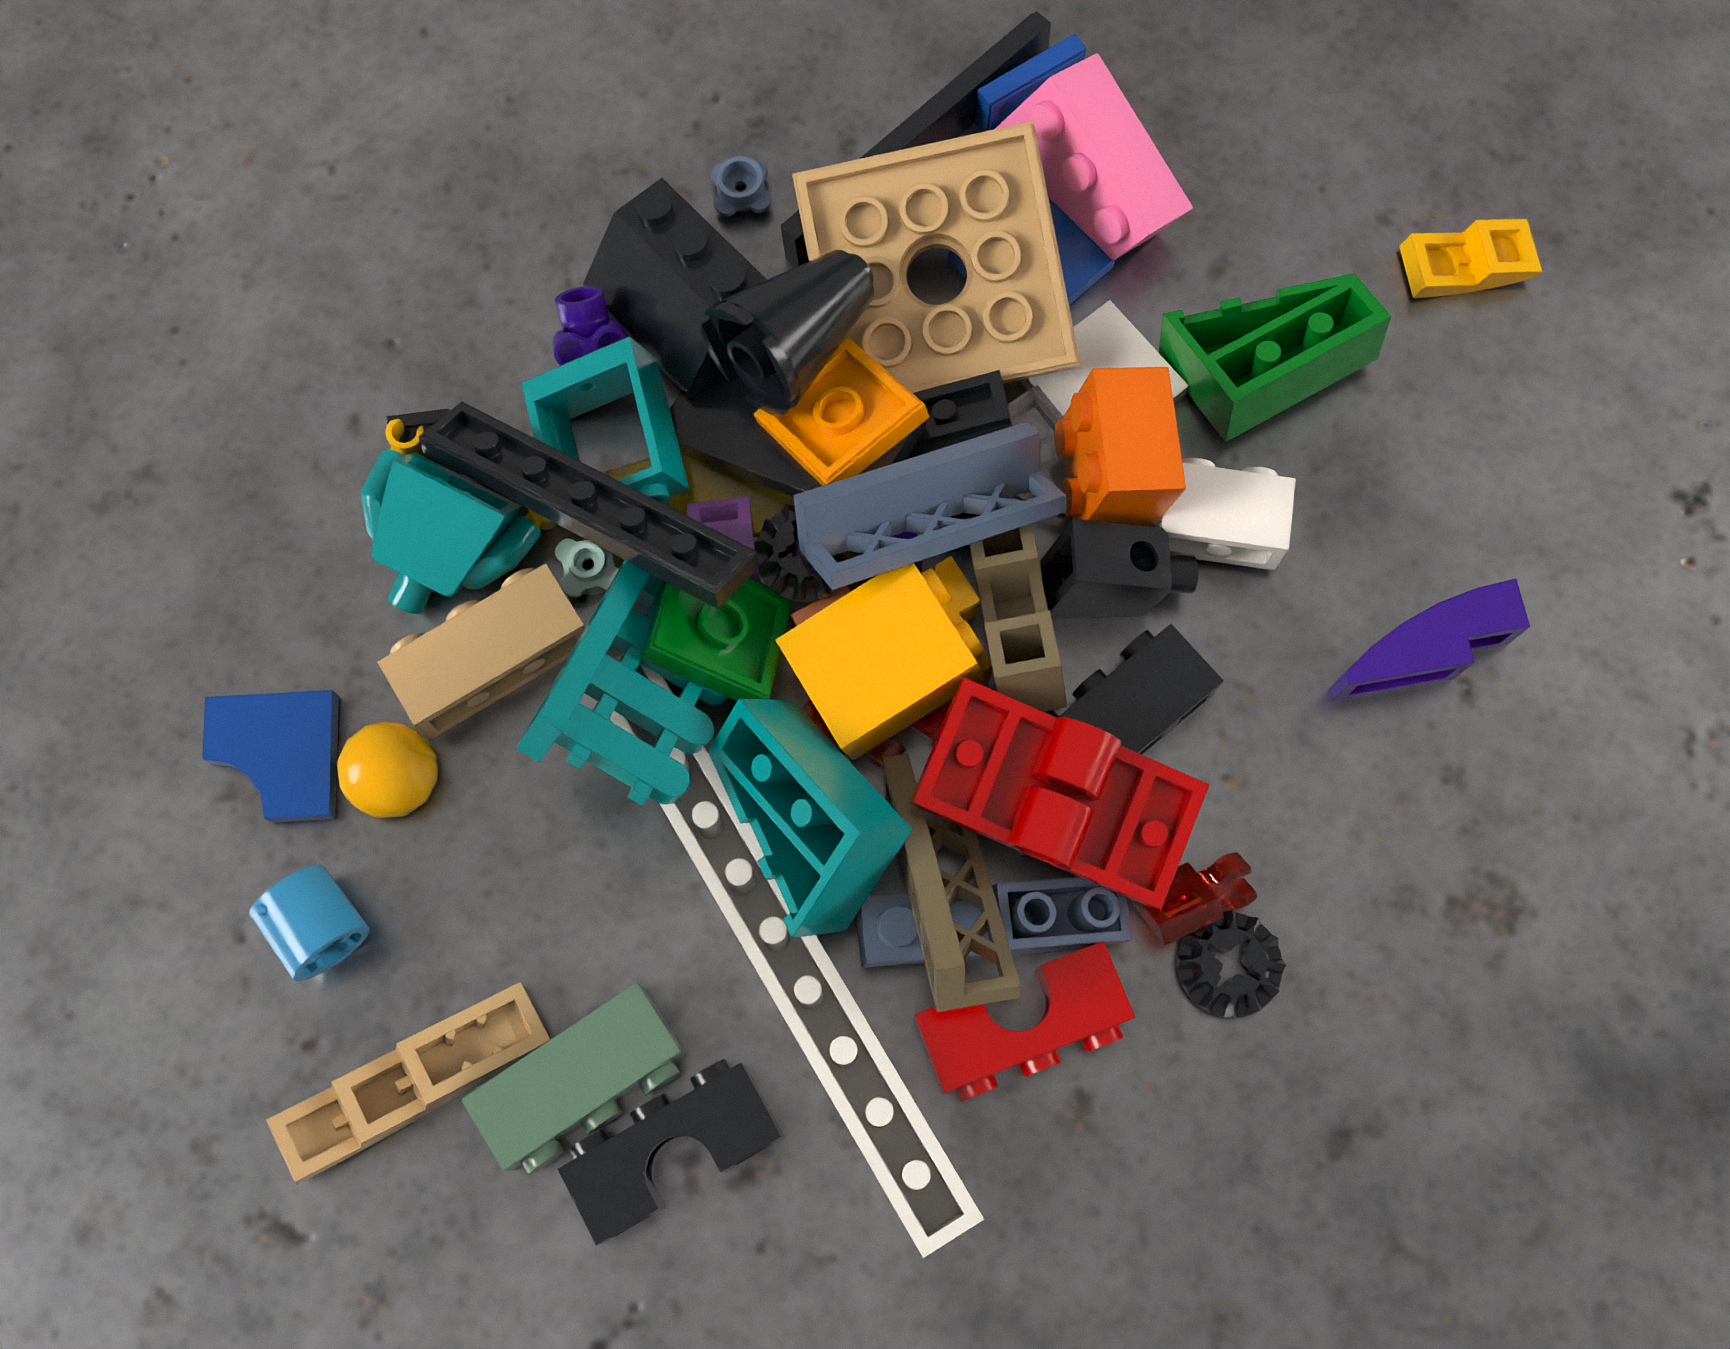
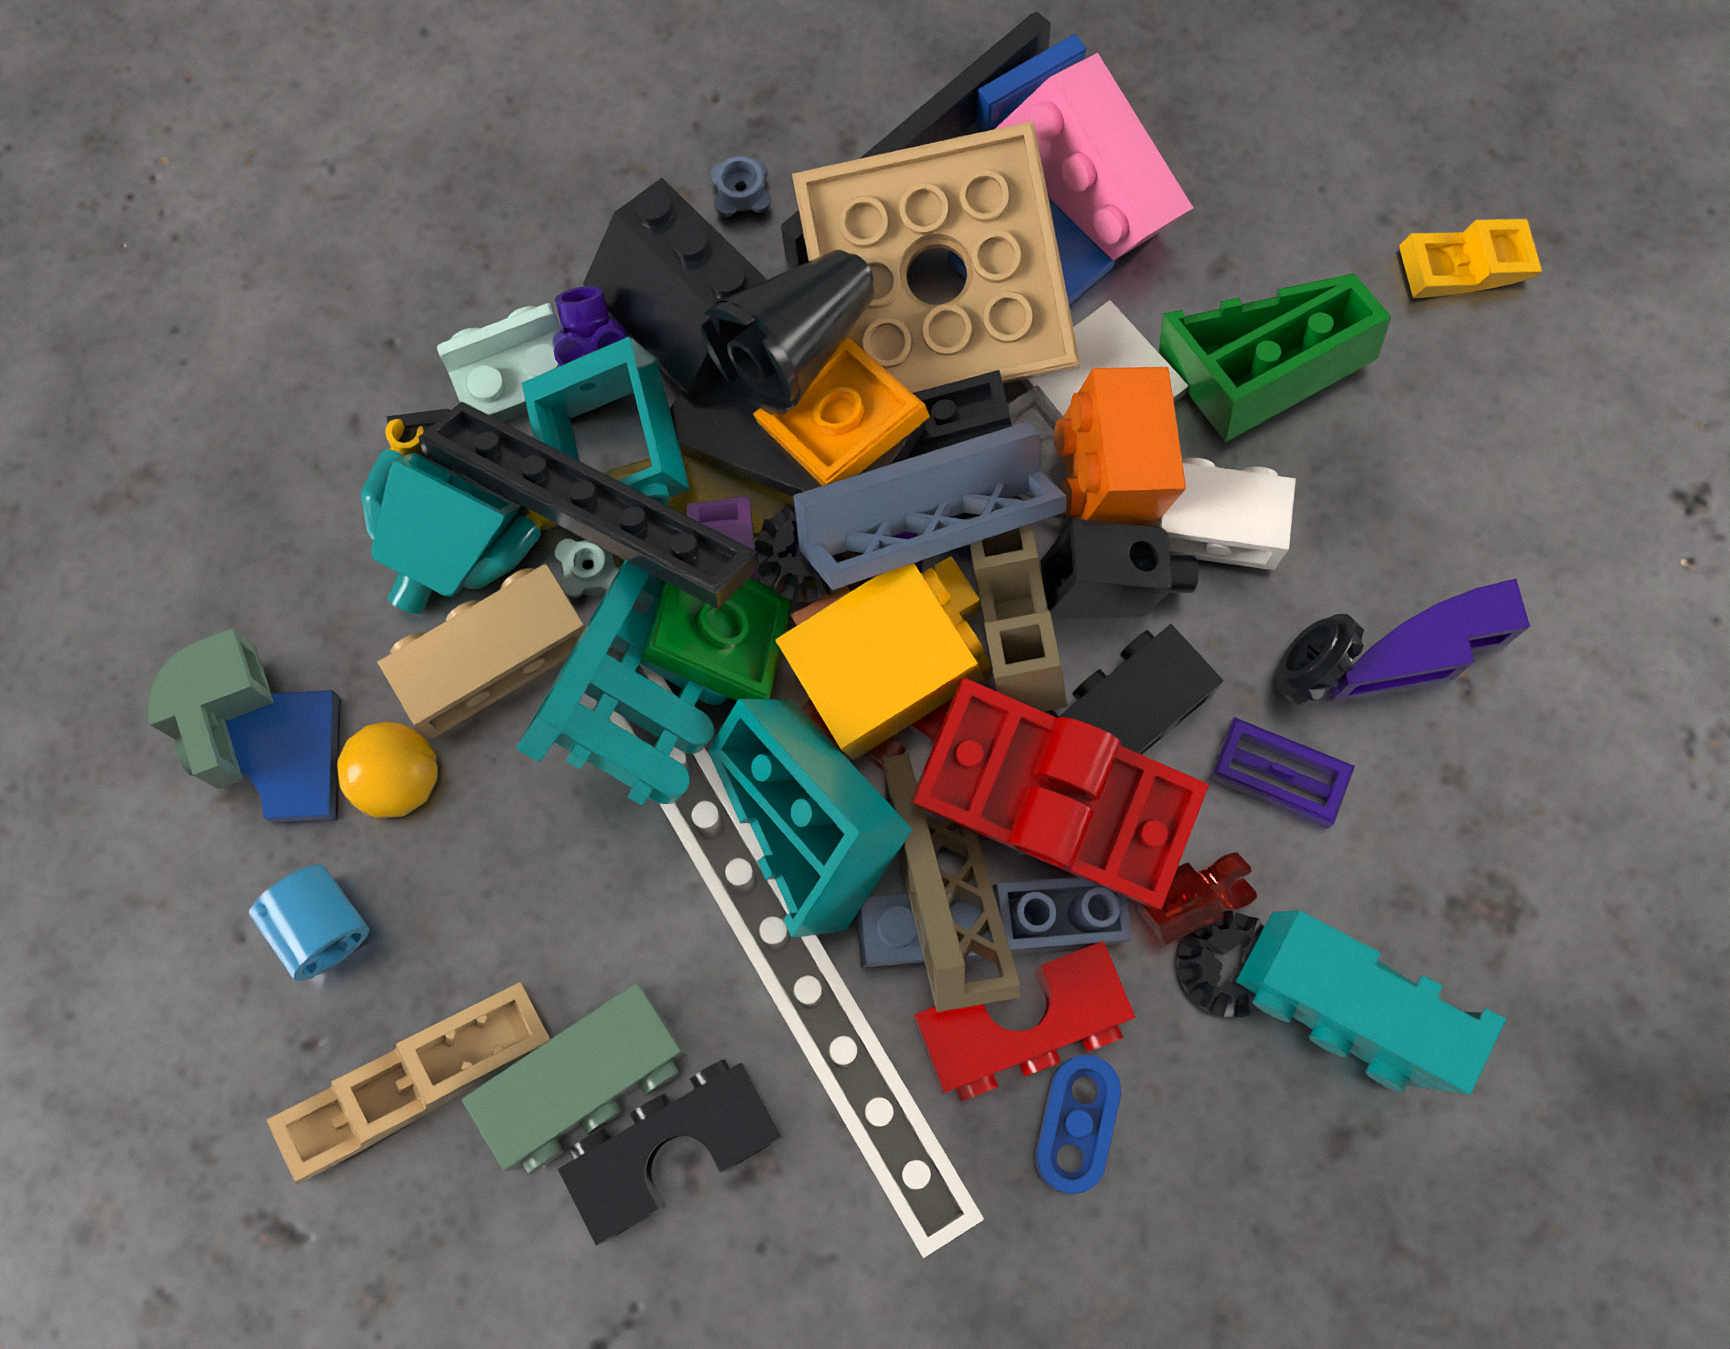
none -> sand green brick [147,628,274,789]
none -> light aqua bracket [437,303,561,422]
none -> blue plate [1035,1055,1121,1194]
none -> dark purple tile [1208,717,1355,828]
none -> teal wedge [1236,910,1507,1095]
none -> black gear [1276,614,1364,705]

